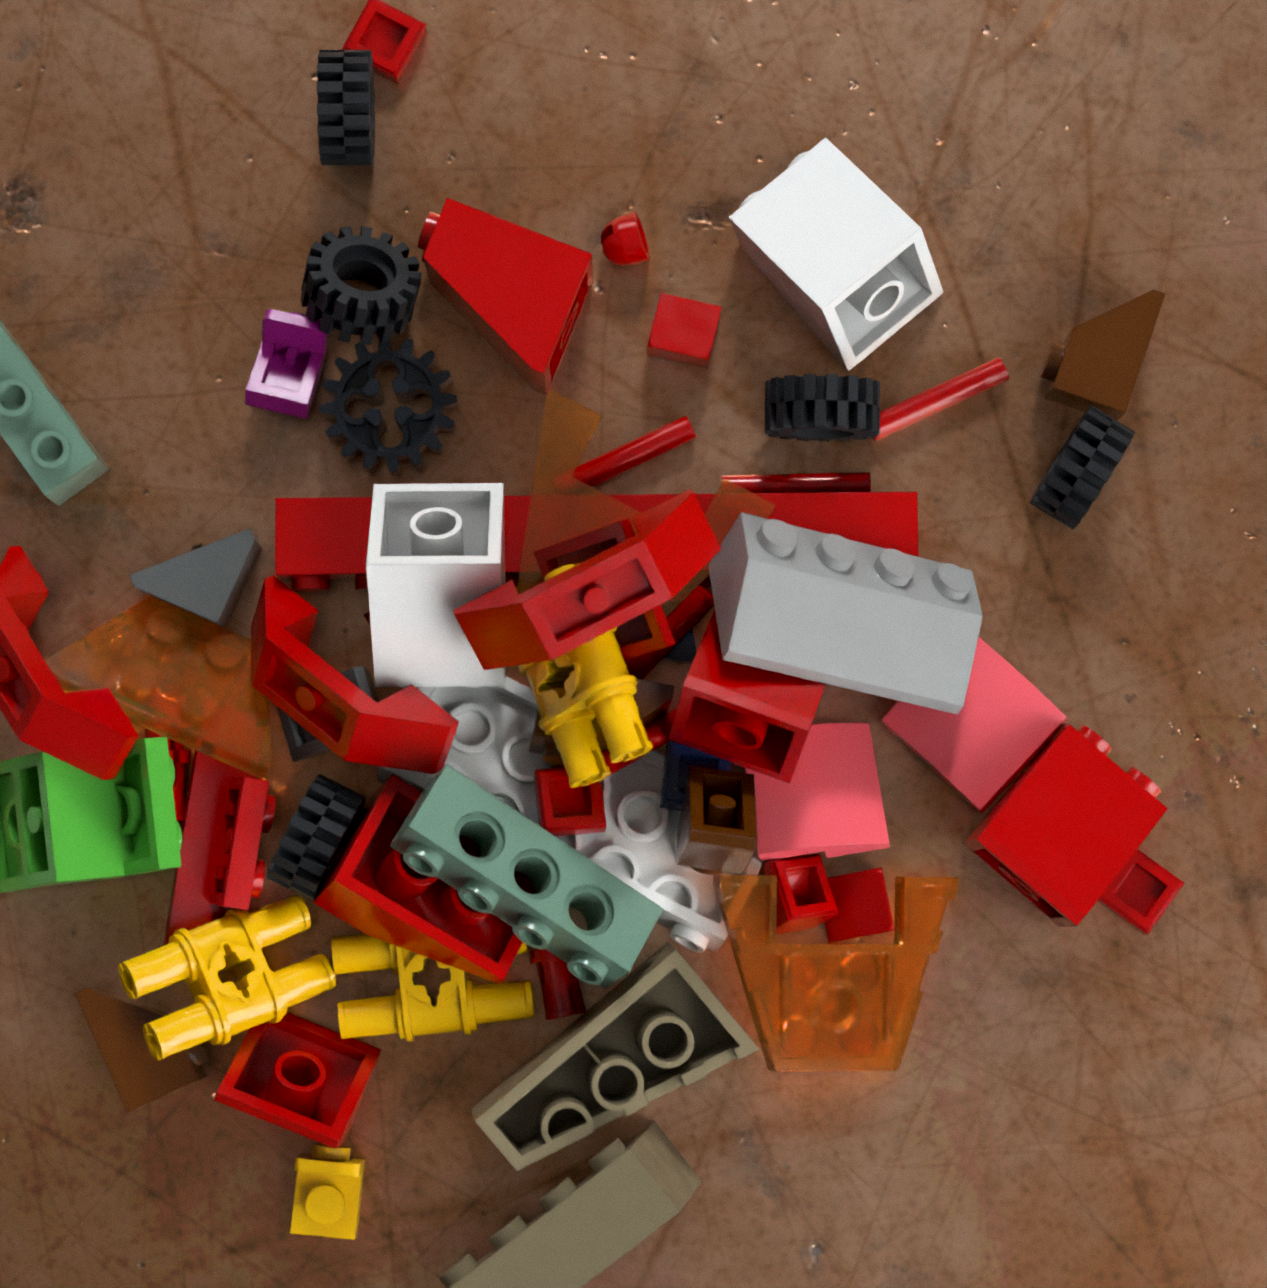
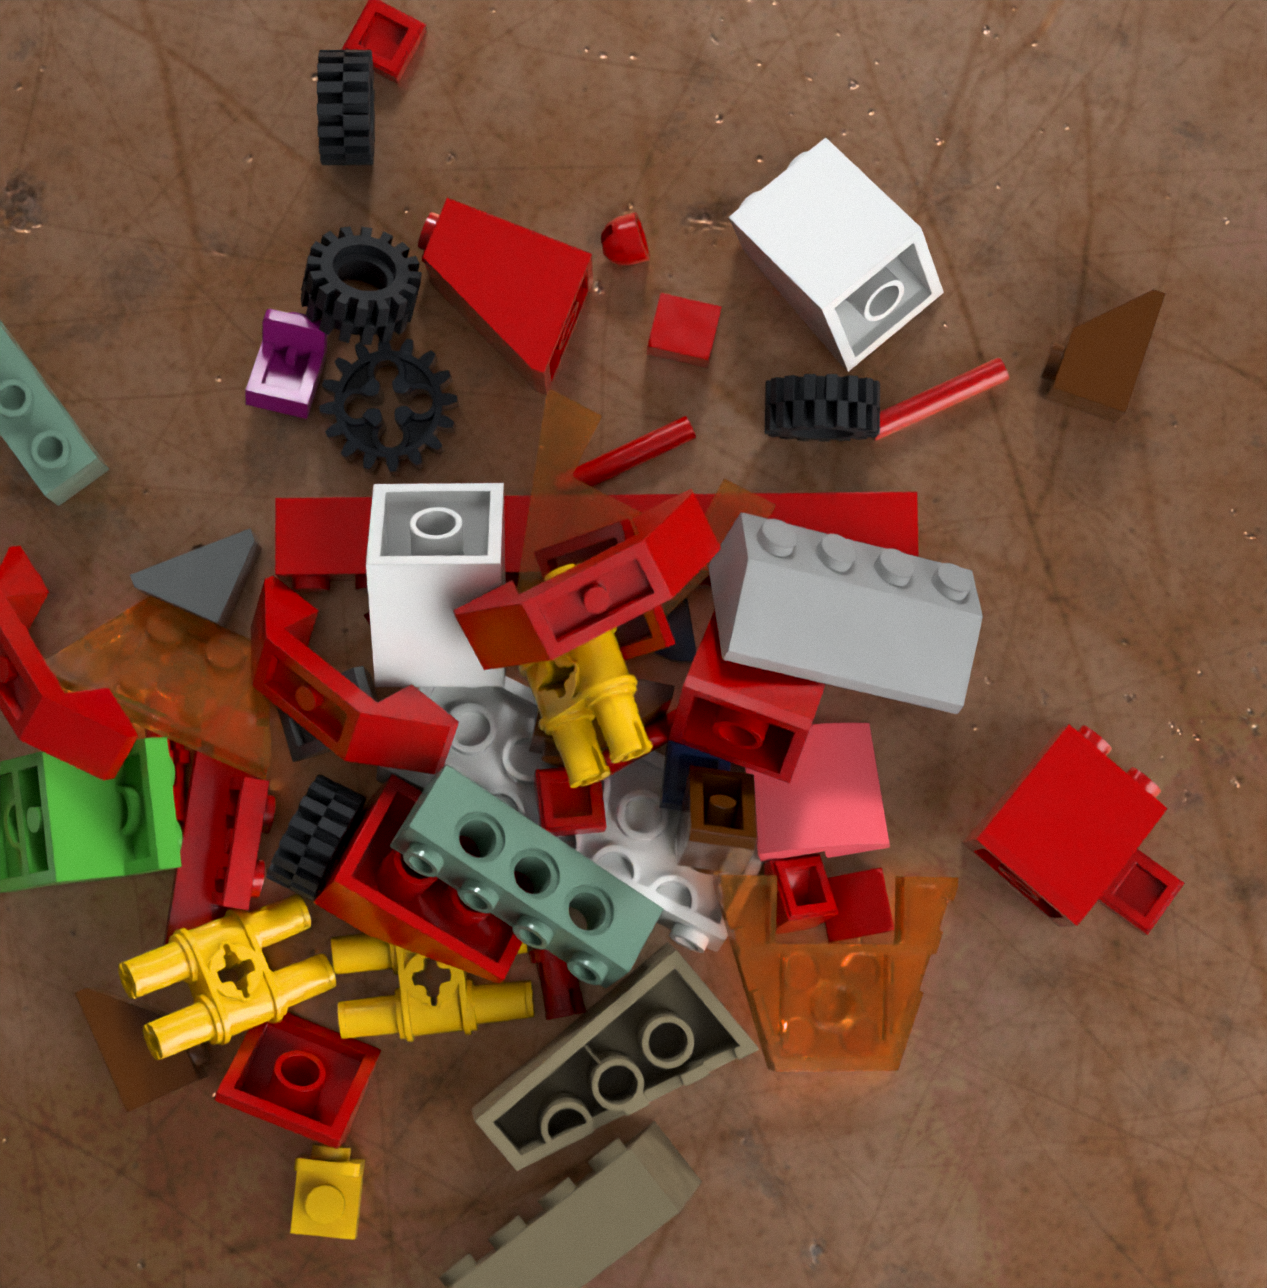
red piece [625,586,714,679] -> none
red piece [721,472,871,493] -> none
coral slope [881,637,1068,814] -> none
black tyre [1030,405,1135,530] -> none

